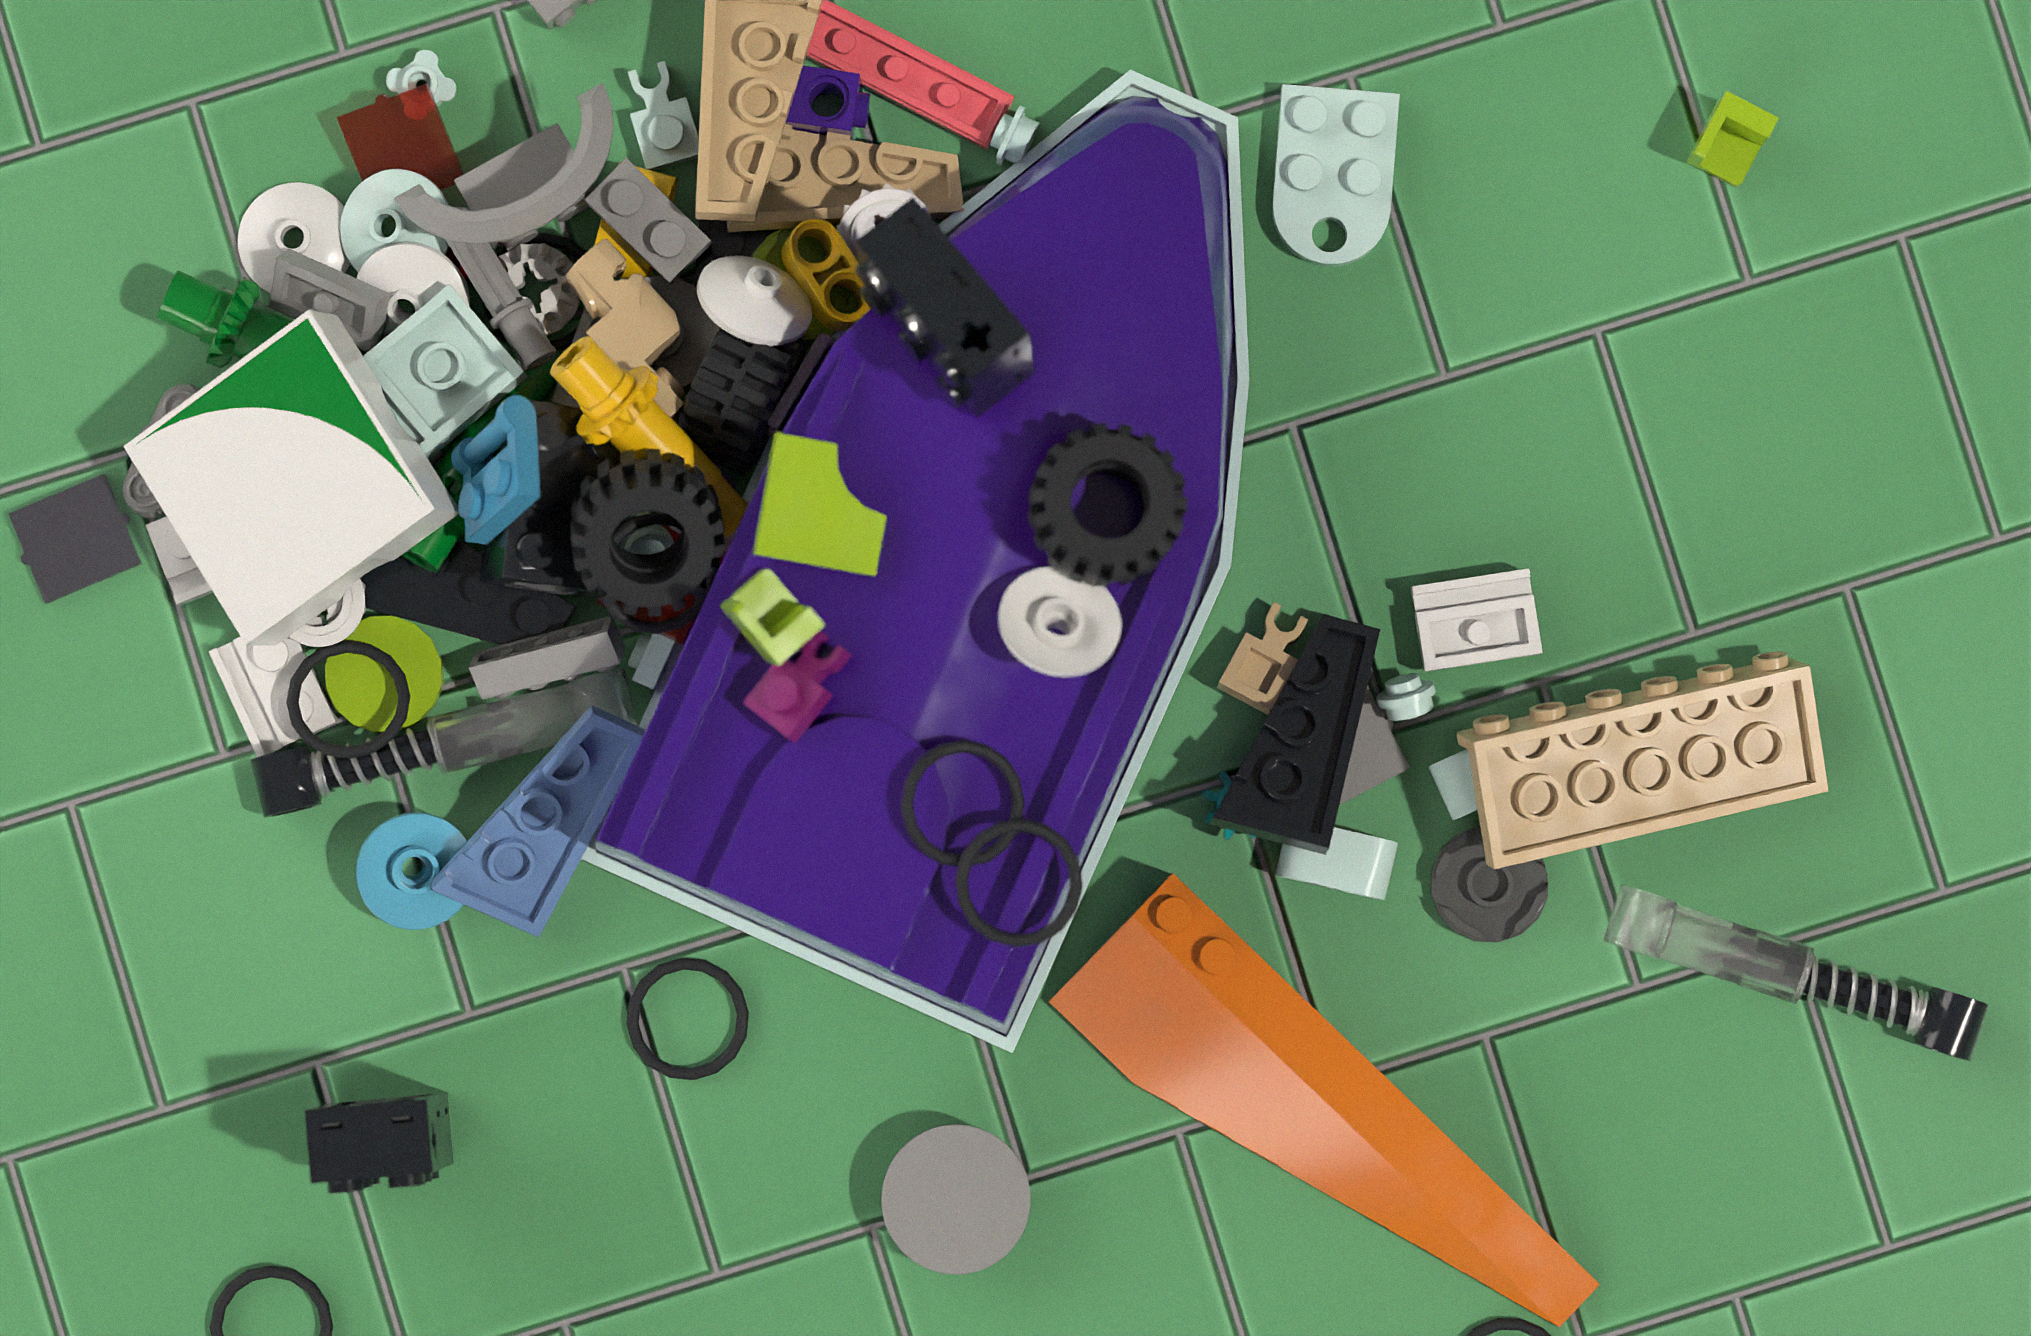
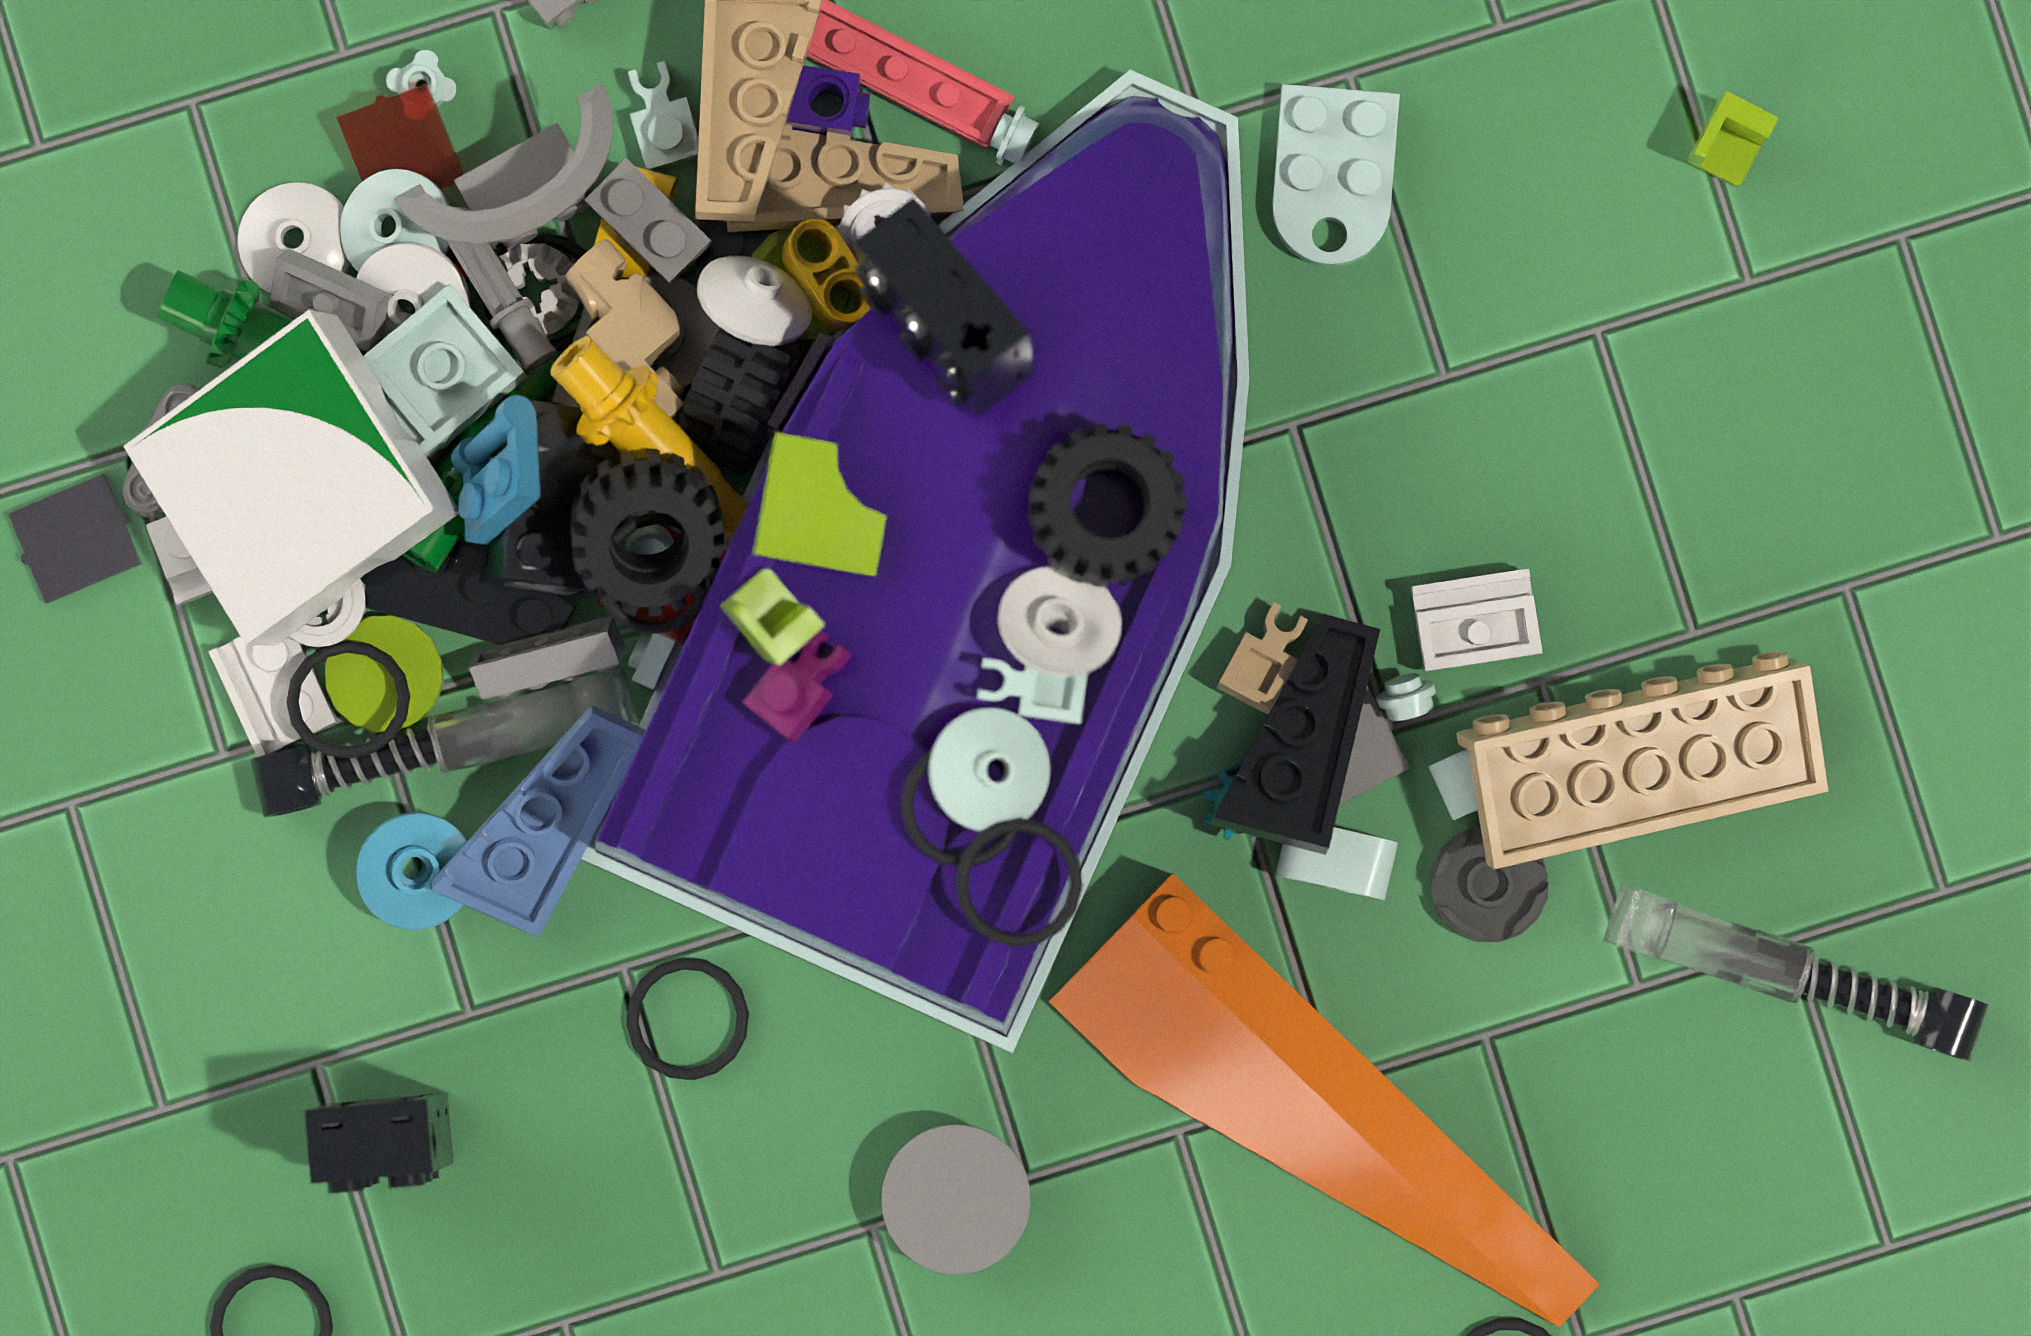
none -> light aqua dish [929,708,1050,831]
none -> light aqua plate [977,658,1087,724]

